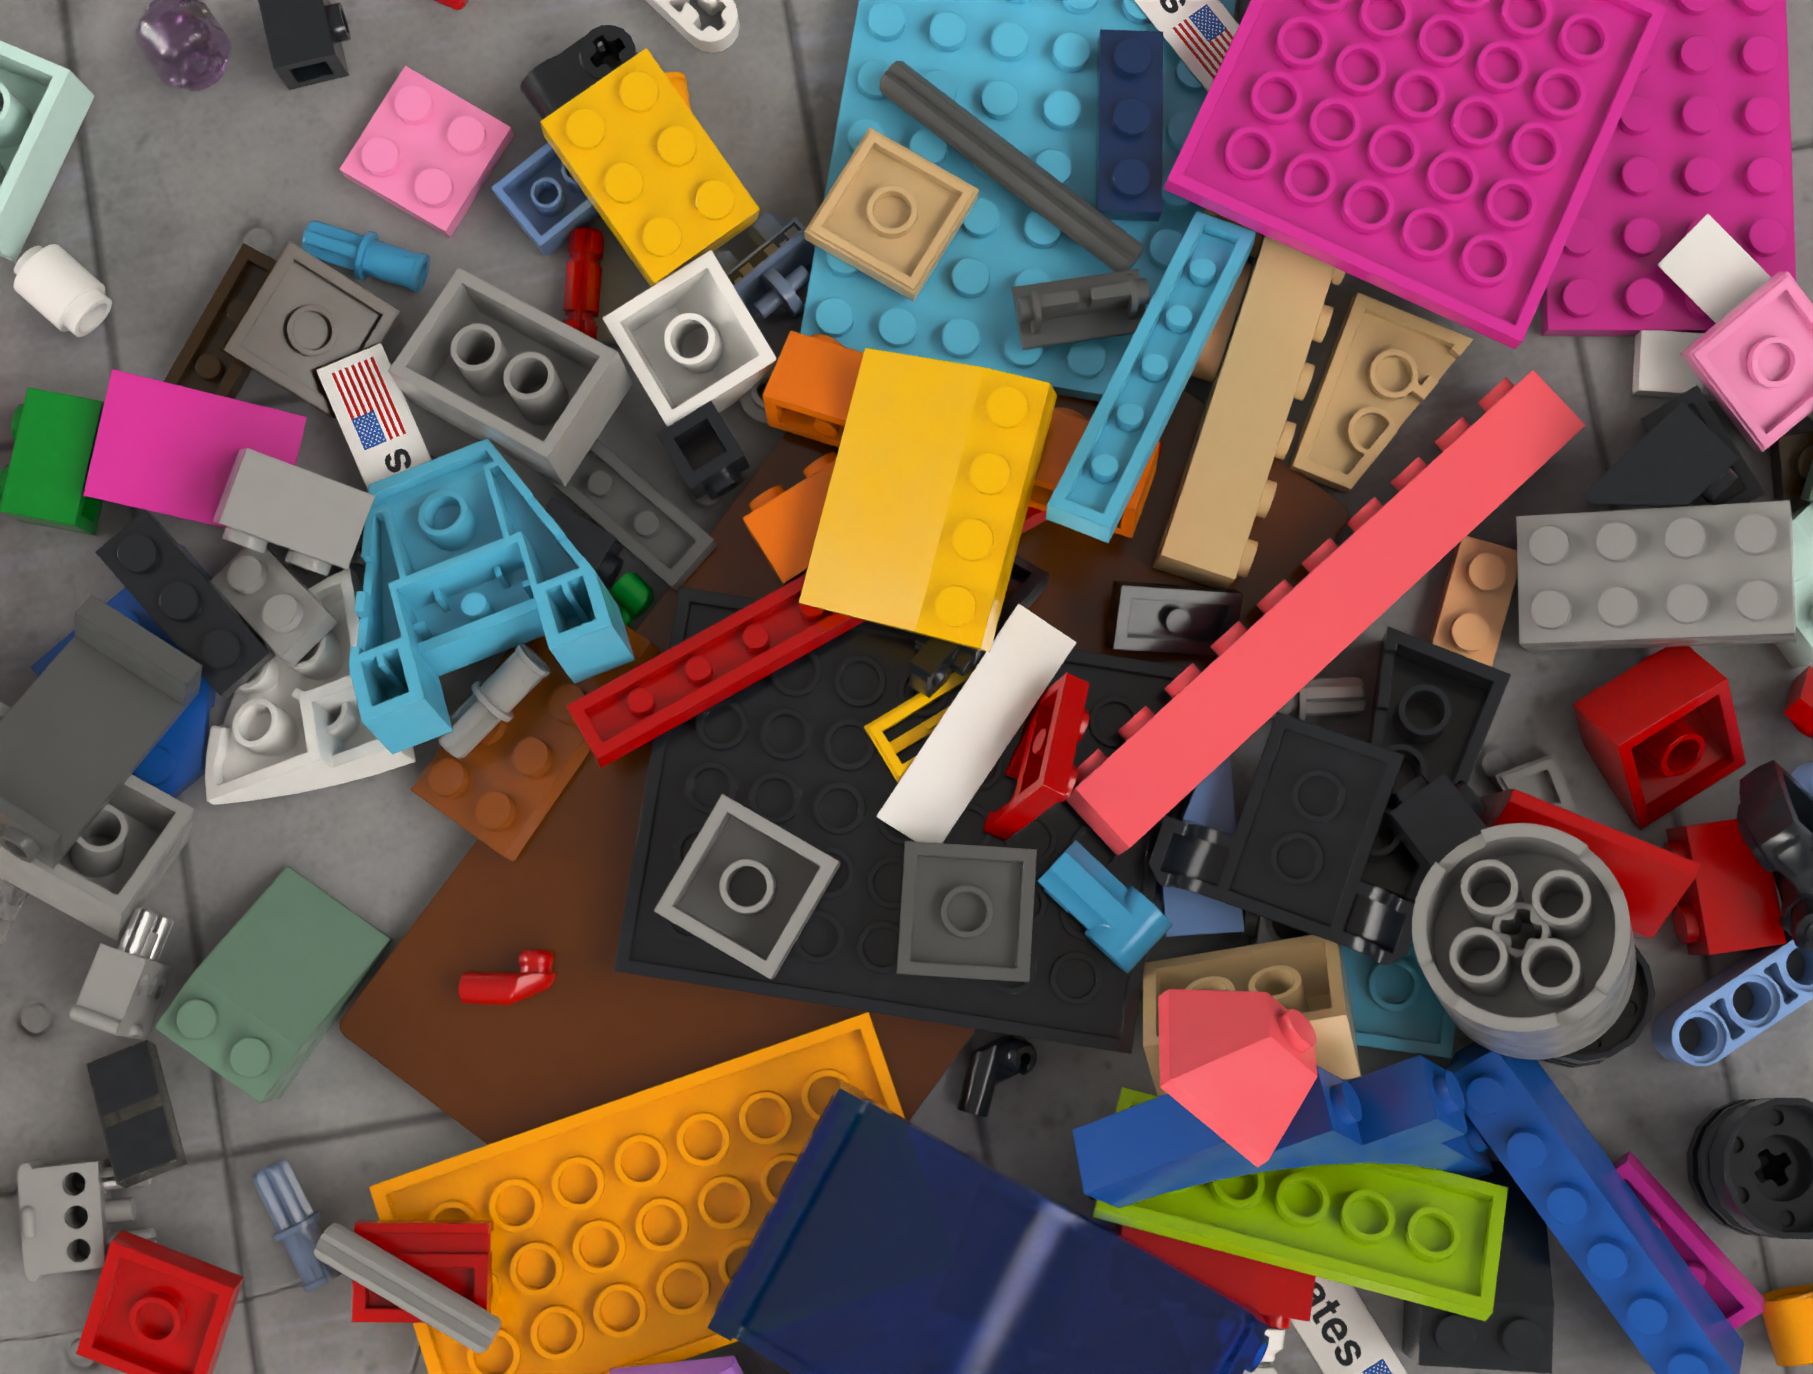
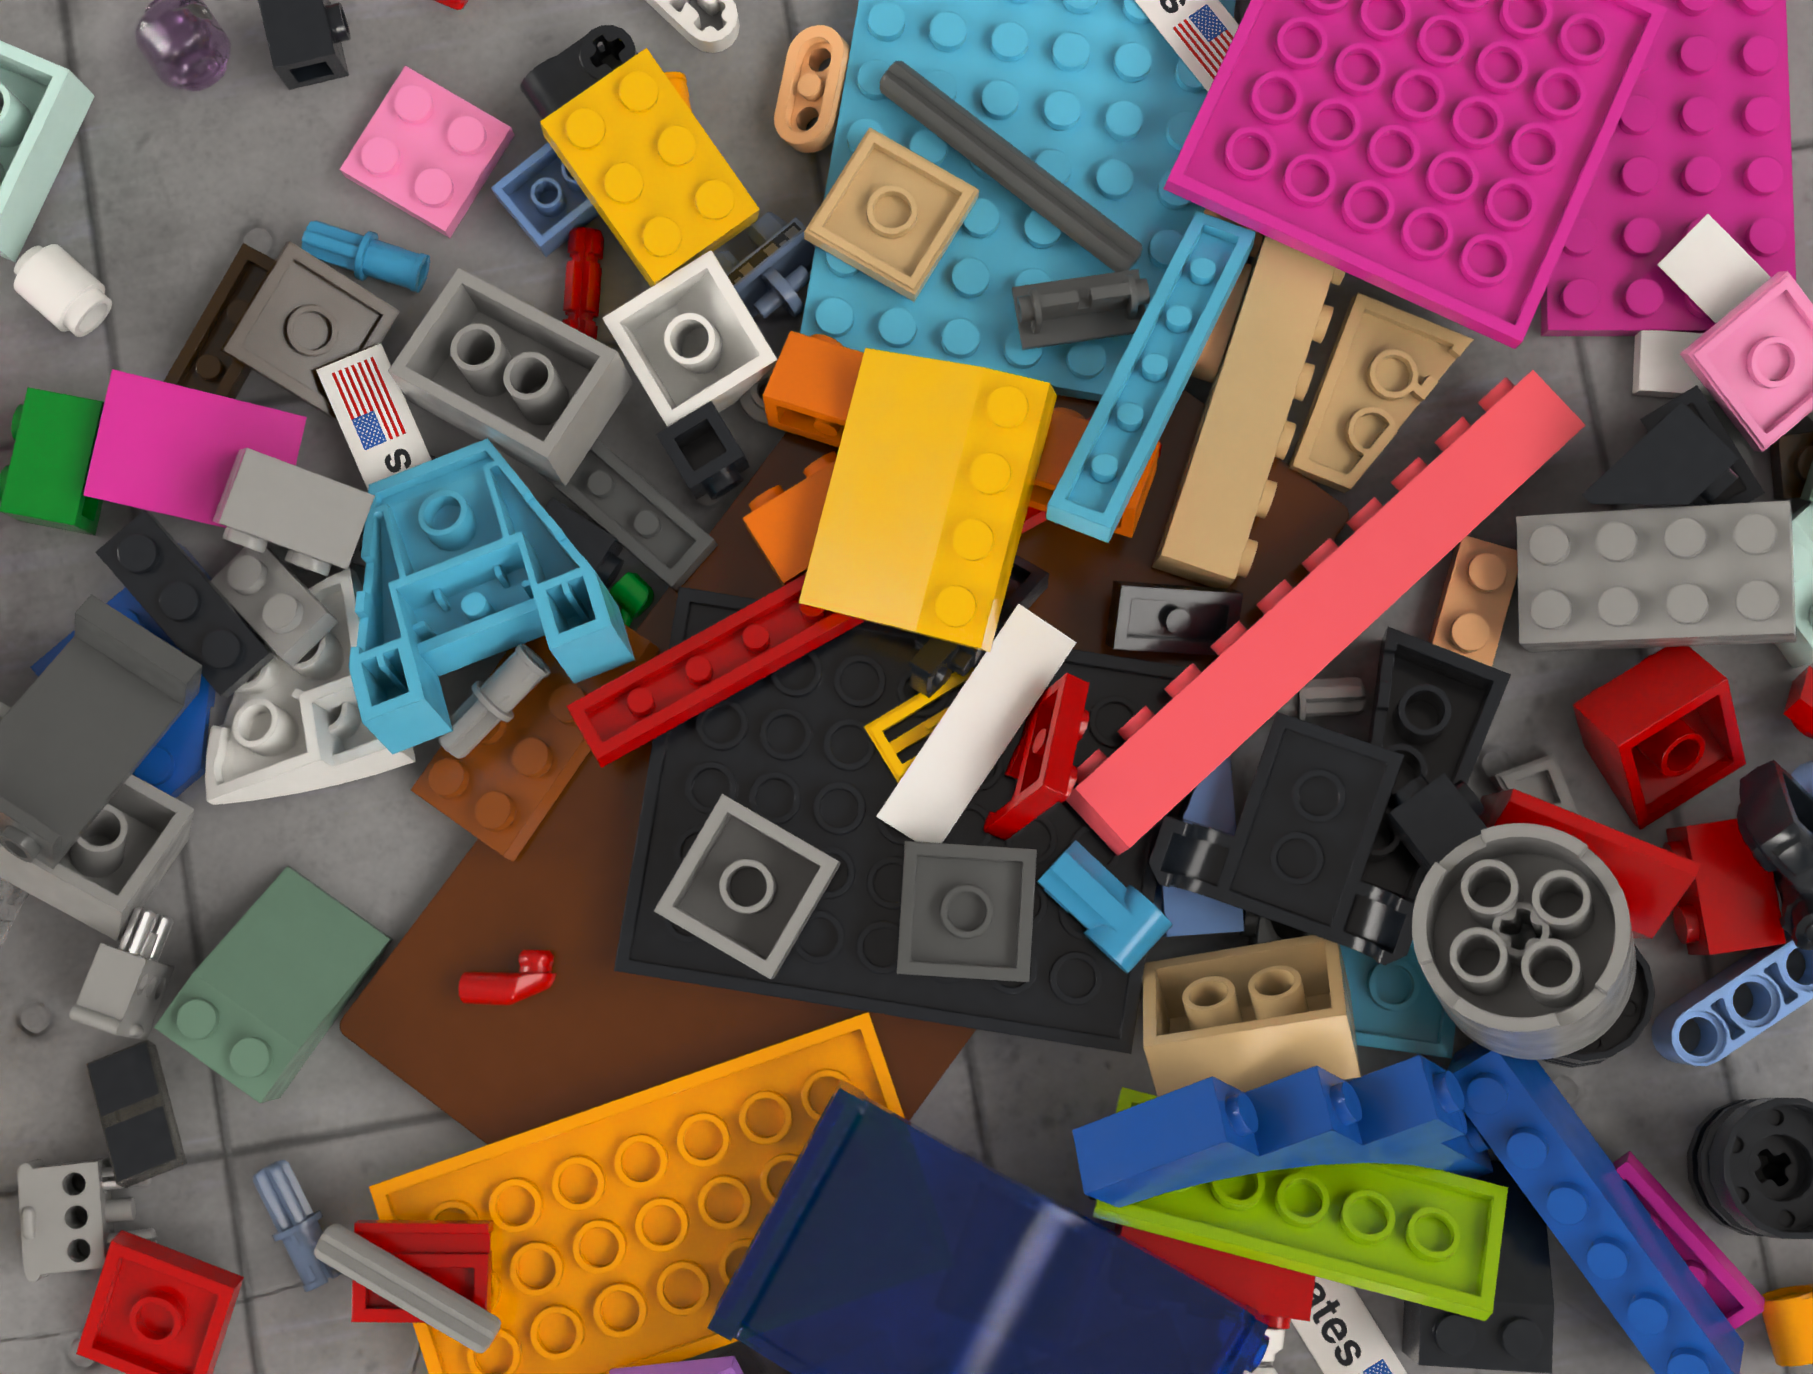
black arm [957,1035,1037,1117] -> none
dark blue plate [1096,29,1163,221] -> none
coral slope [1158,989,1318,1168] -> none
none -> light nougat plate [774,25,850,153]

